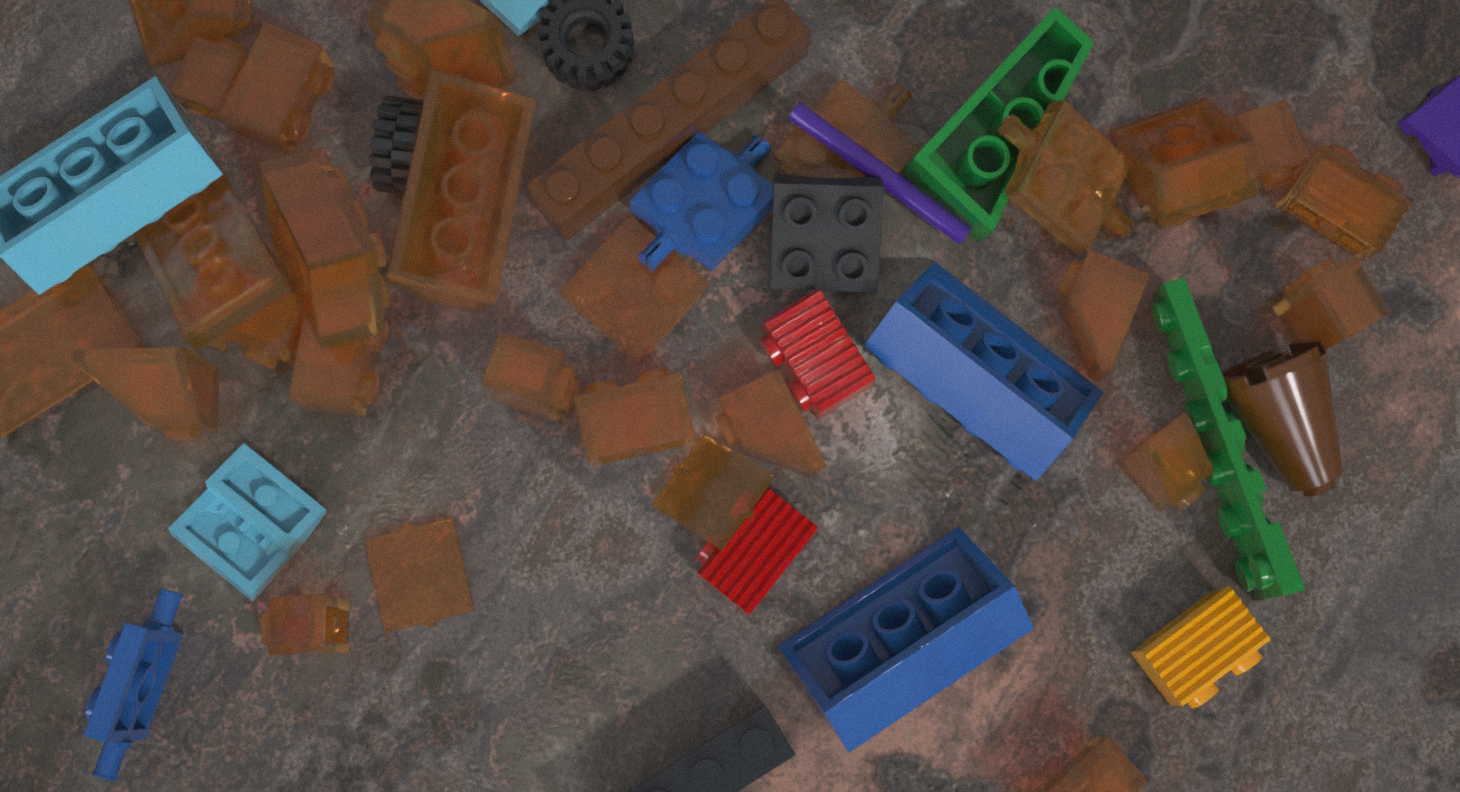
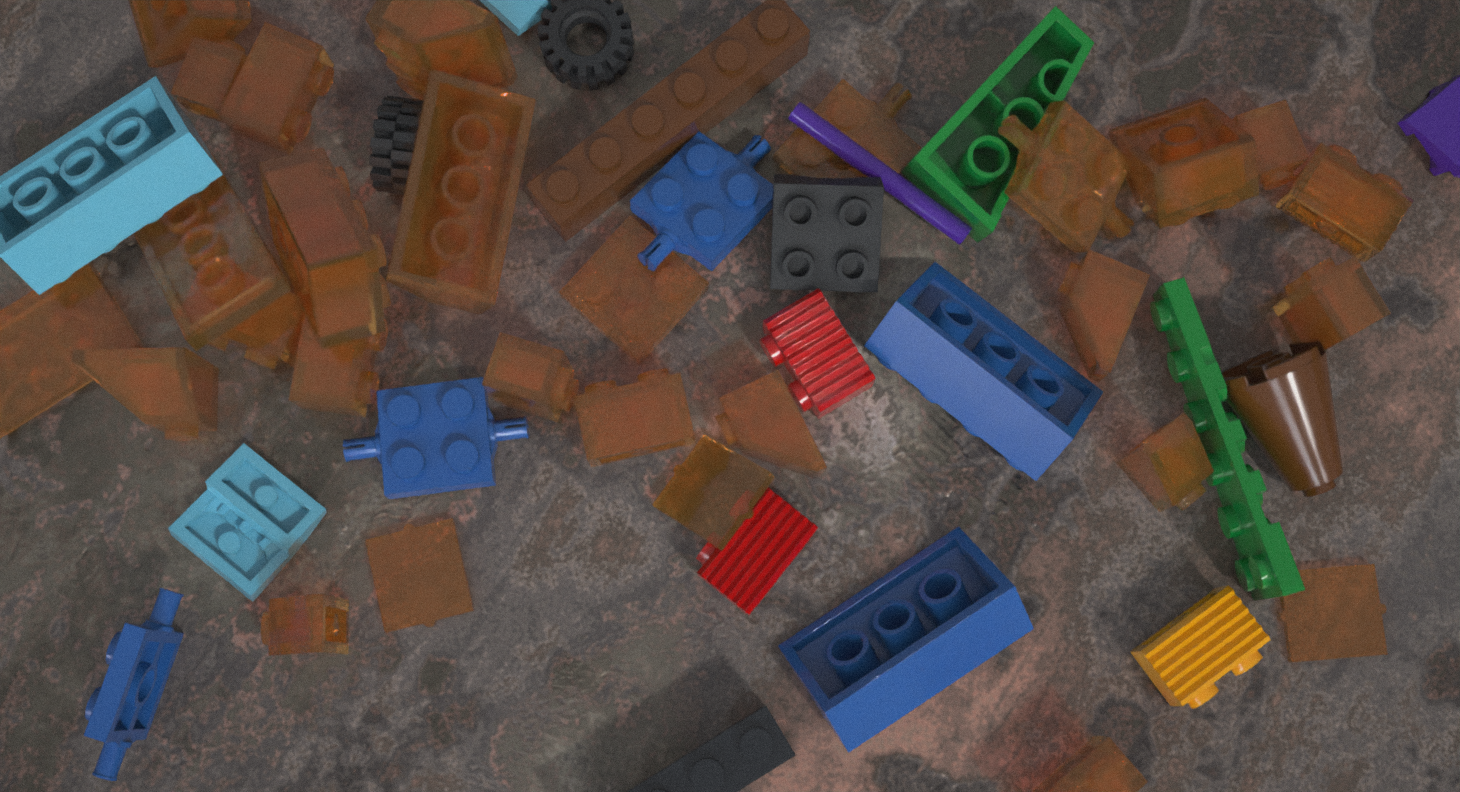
none -> blue plate [343,377,529,499]
none -> clear orange piece [1277,564,1388,662]

